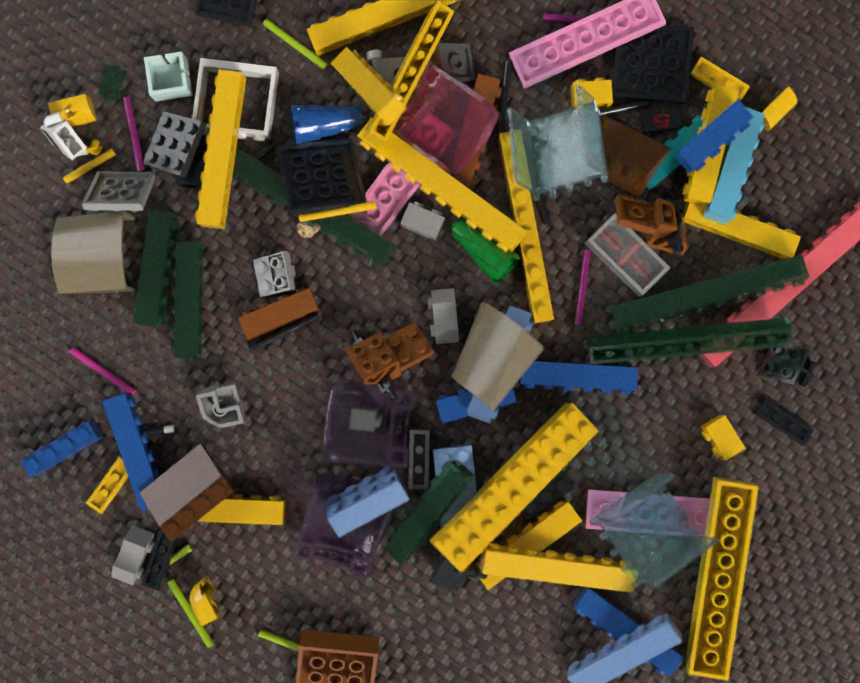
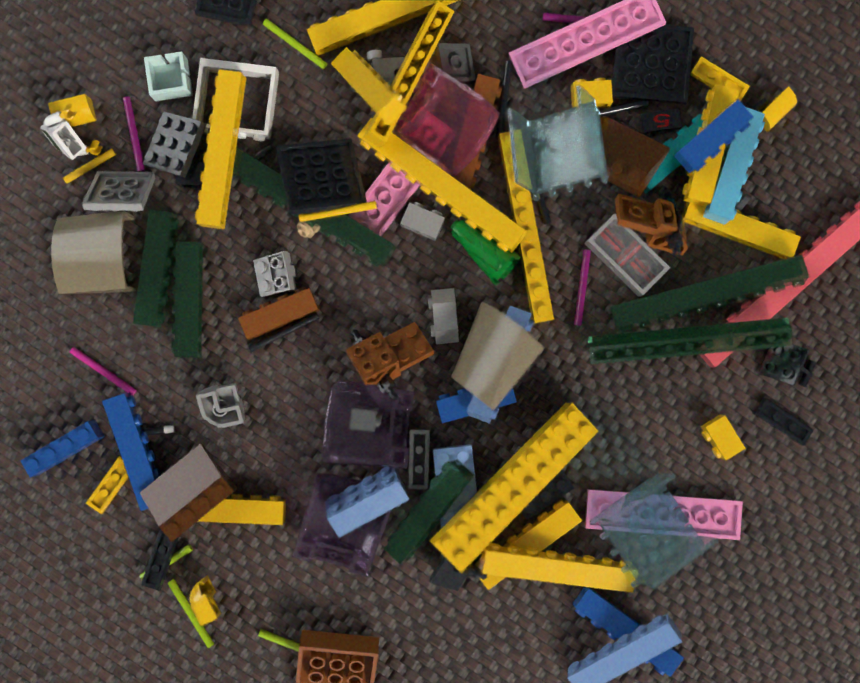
clear green beam [99,65,125,102] -> none
light grey brick [111,525,155,585] -> none
blue cone [290,105,366,144] -> none
blue brick [519,361,638,394] -> none
yellow brick [684,476,759,681] -> none

